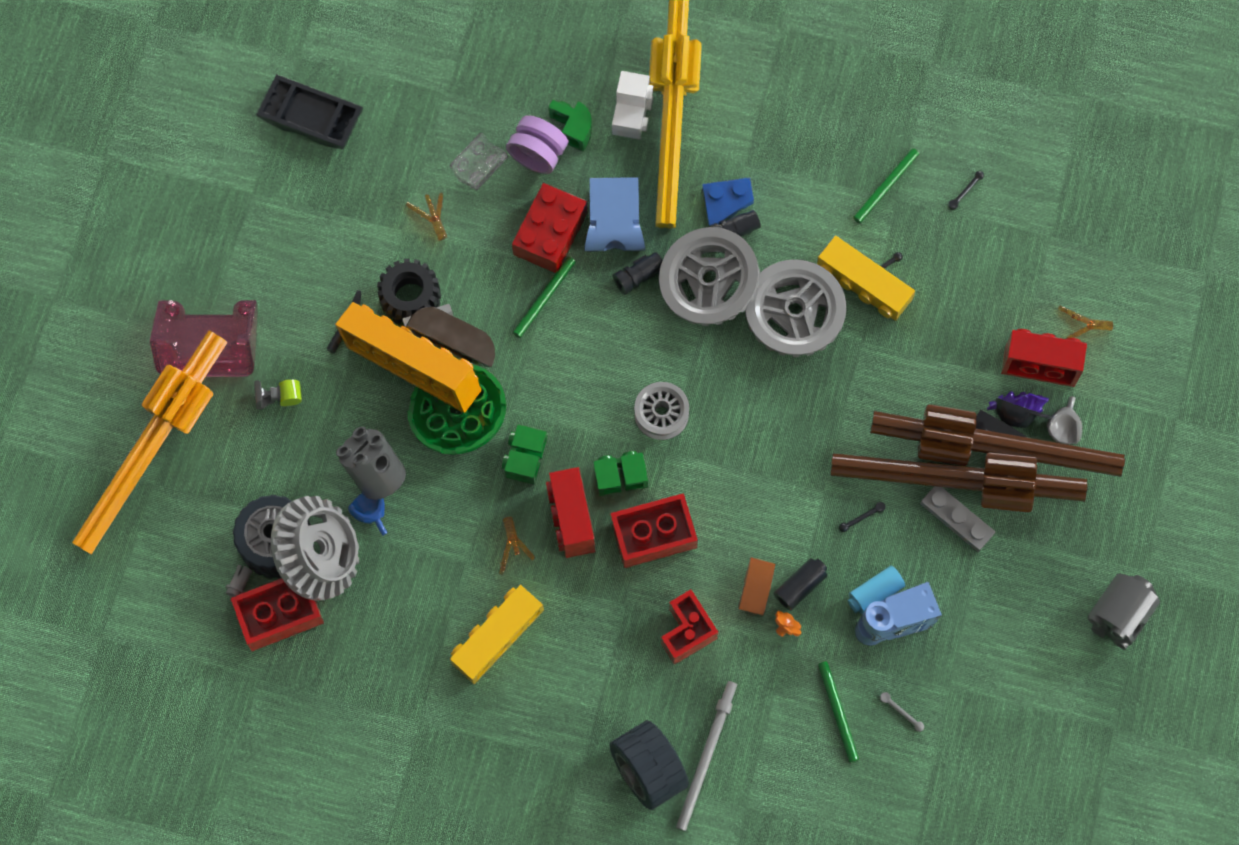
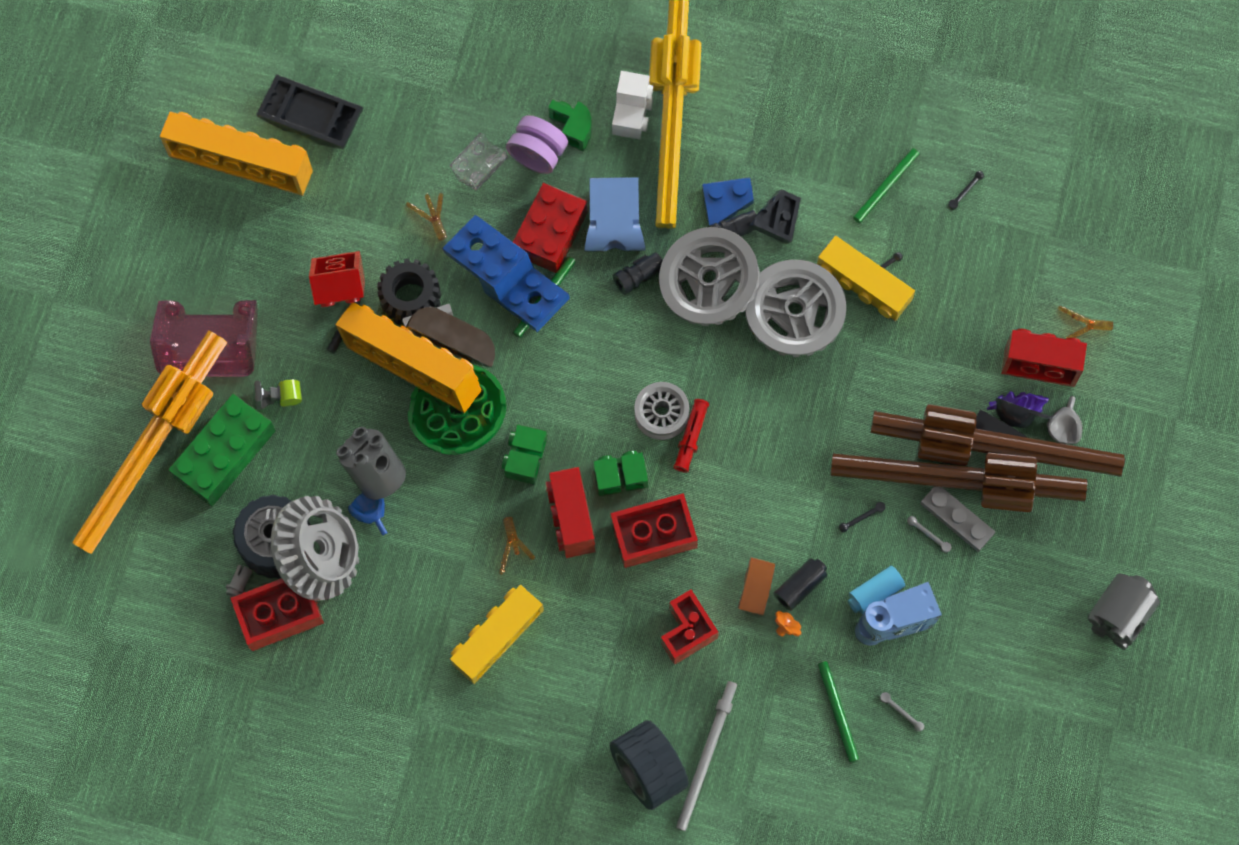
none -> light orange brick [160,111,313,196]
none -> green brick [169,394,276,507]
none -> red brick [309,251,365,307]
none -> blue bracket [442,215,570,332]
none -> red pin [673,399,709,473]
none -> black wing [749,189,801,244]
none -> light grey hinge [907,516,951,553]

